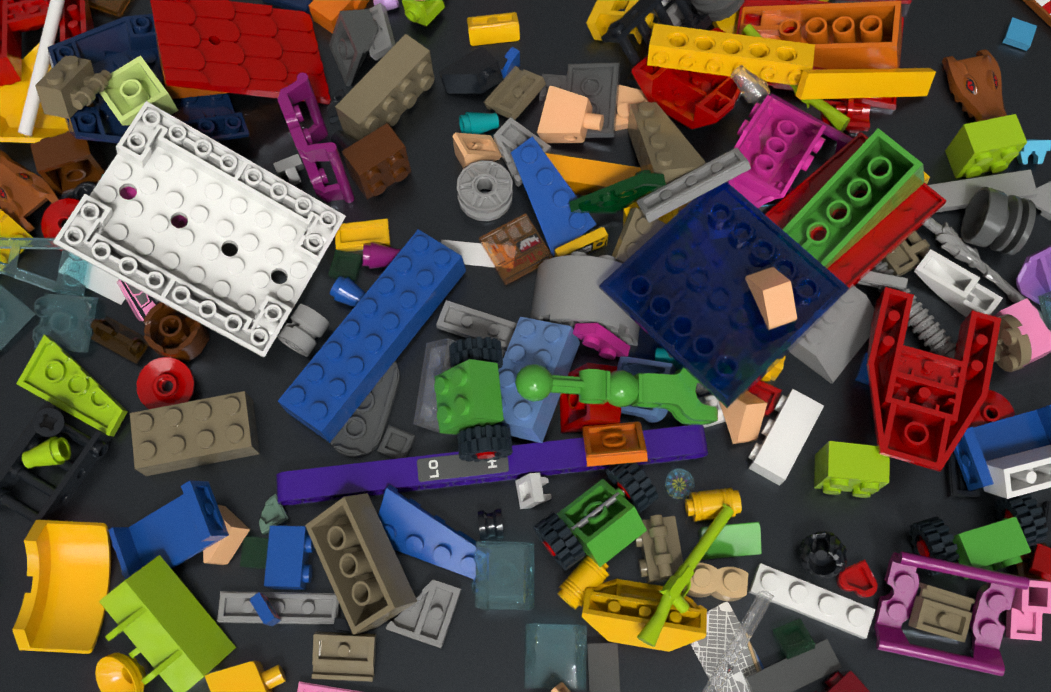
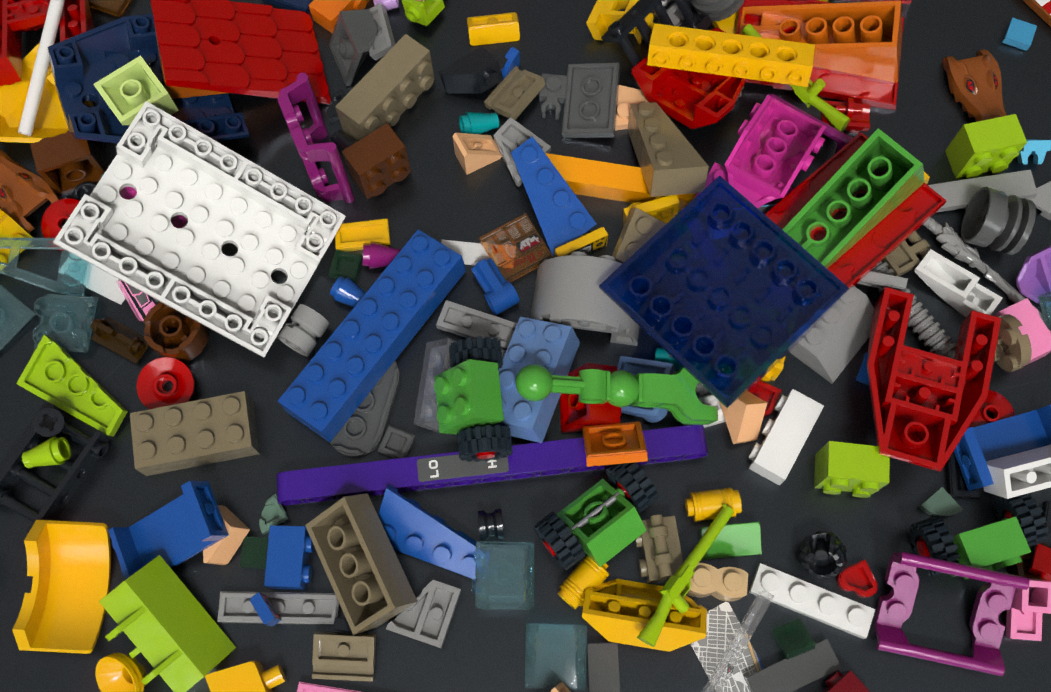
dark tan brick [35,56,112,119] -> none
light grey tile [273,154,304,186] -> none
light grey wheel [457,160,513,221] -> none
white tile [515,473,552,509] -> none
light nougat torso [537,86,604,143] -> none
dark green wing [569,170,666,214] -> none
dark pink plate [573,323,630,360] -> none
light grey tile [636,148,751,223] -> none
clear light blue tile [664,469,695,499] -> none
clear cone [730,65,770,105] -> none
light nougat slope [745,267,797,330] -> none
yellow tile [795,68,936,100] -> none
dark tan plate [908,583,976,643] -> none
none -> blue piece [471,258,520,315]
none -> sand green tile [918,487,963,517]

